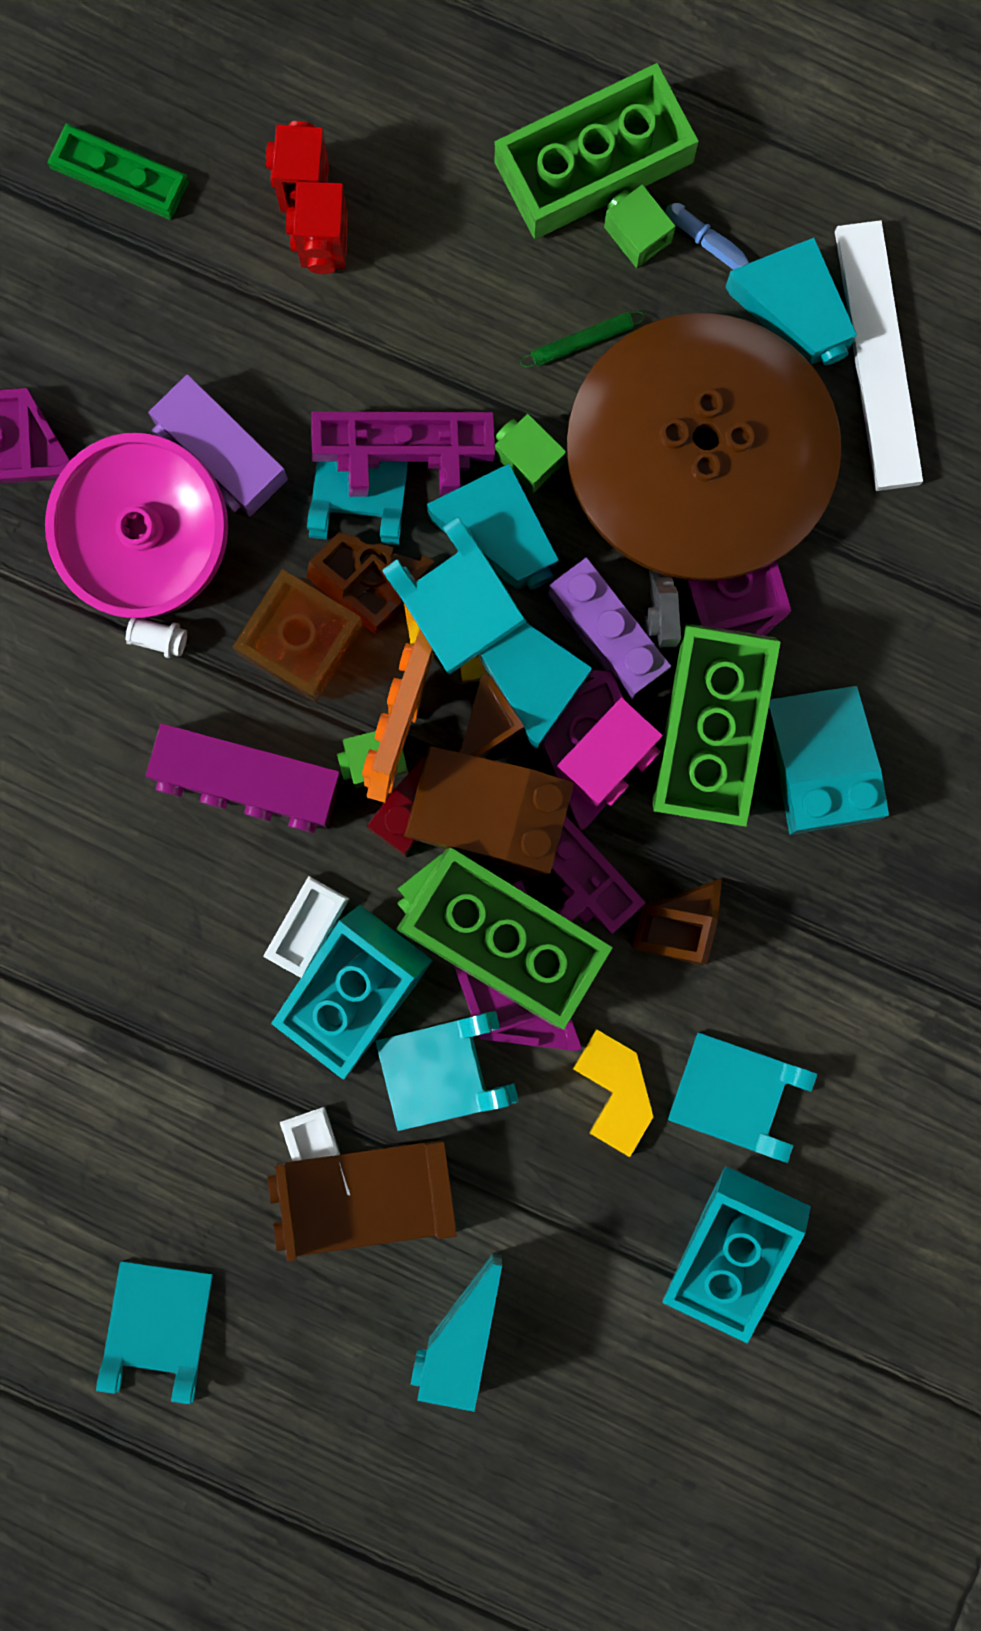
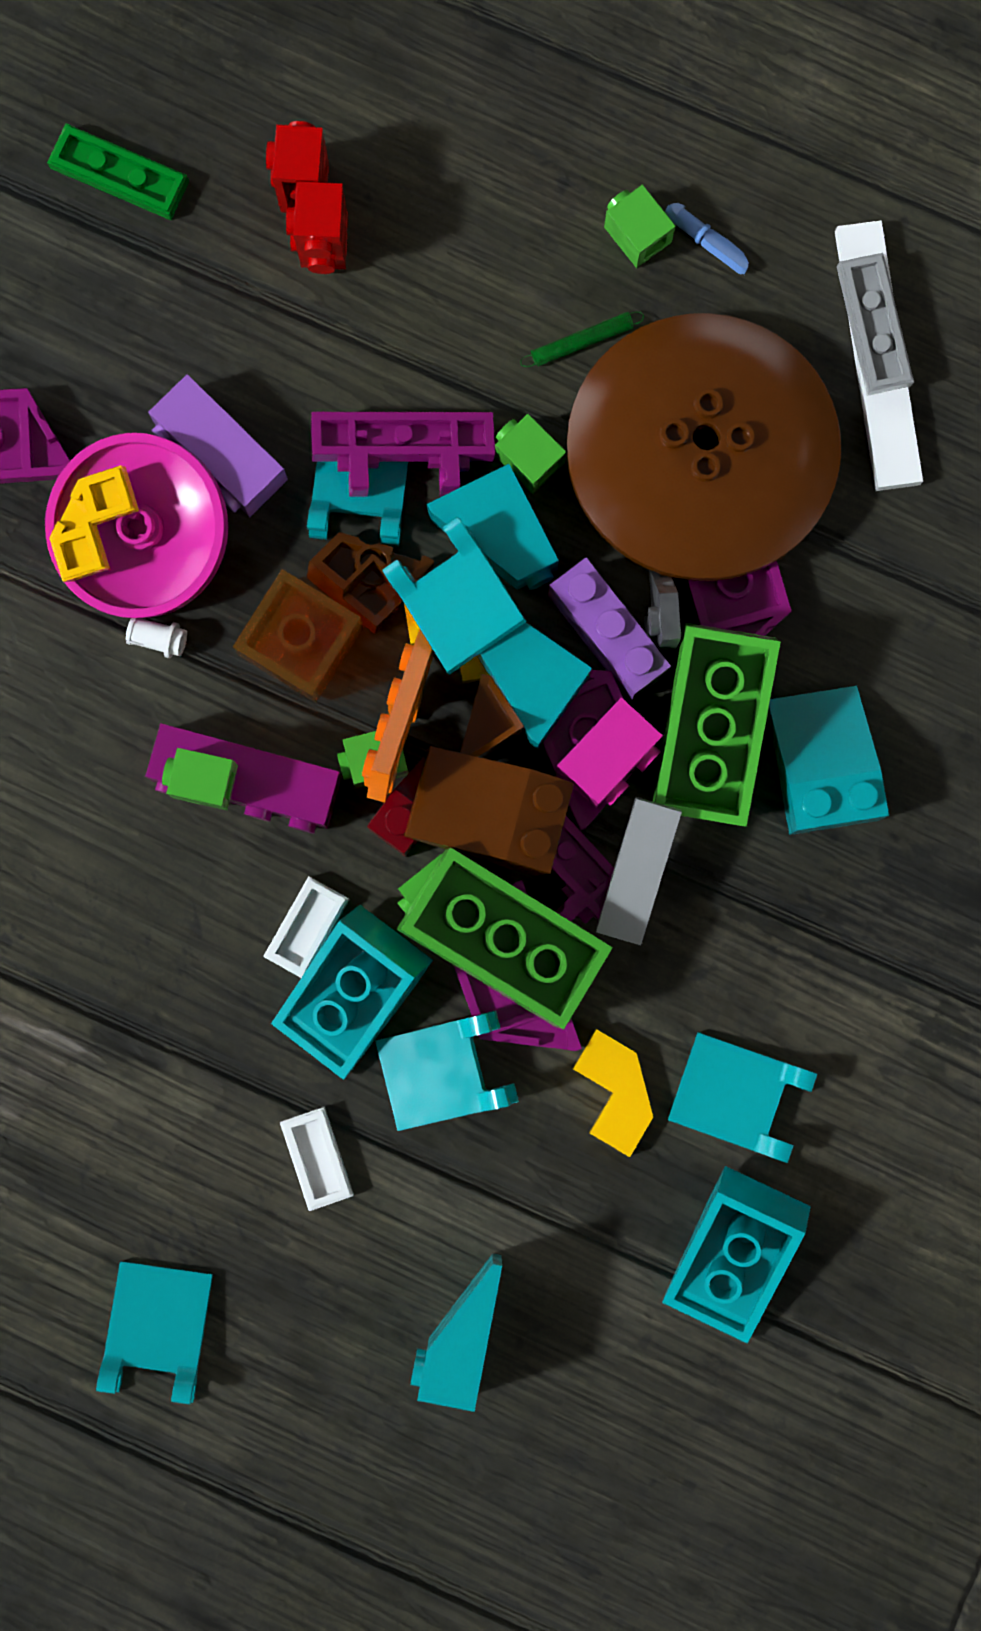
reddish brown panel [267,1140,457,1262] -> none
bright green brick [495,63,699,240] -> none
reddish brown slope [632,878,722,966] -> none
teal slope [725,237,857,365] -> none
none -> yellow tile [49,465,139,583]
none -> bright green brick [162,748,238,810]
none -> light grey tile [596,797,682,945]
none -> light grey tile [837,252,914,396]

